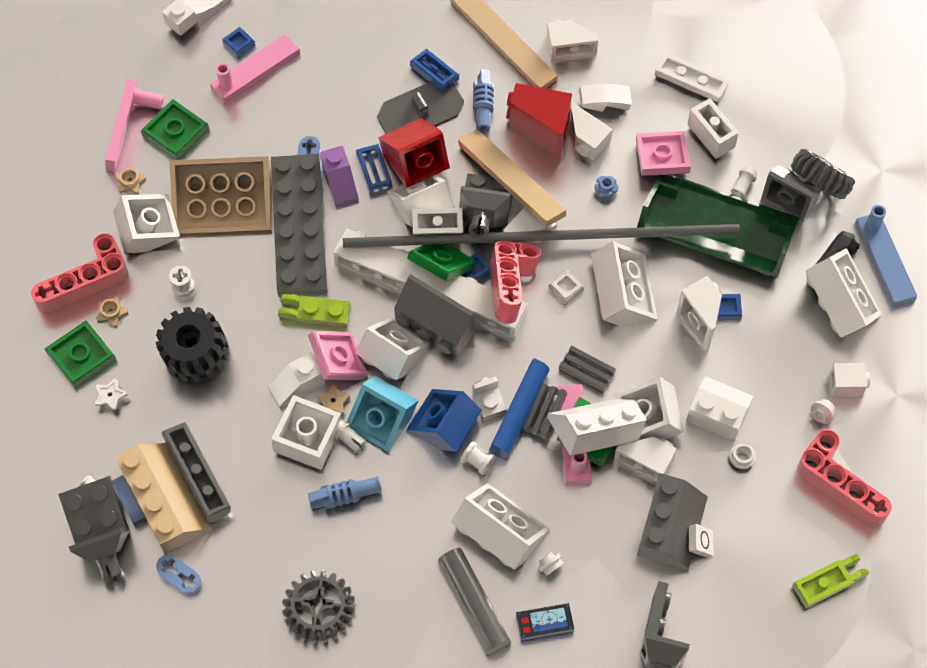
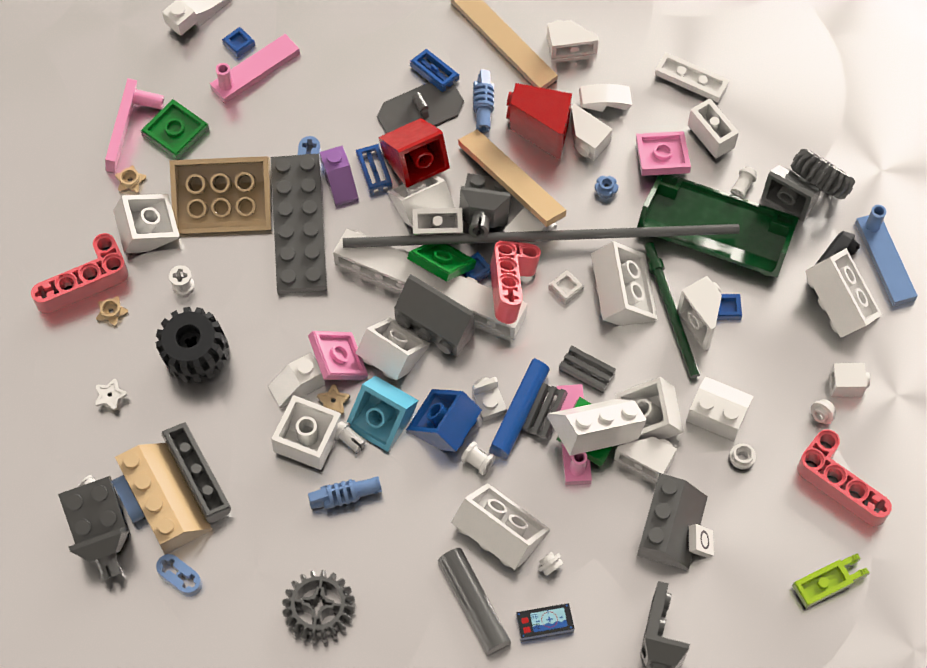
green tile [44,320,116,388] -> none
lime hinge [278,294,351,328] -> none
none -> dark green bar [644,242,700,379]

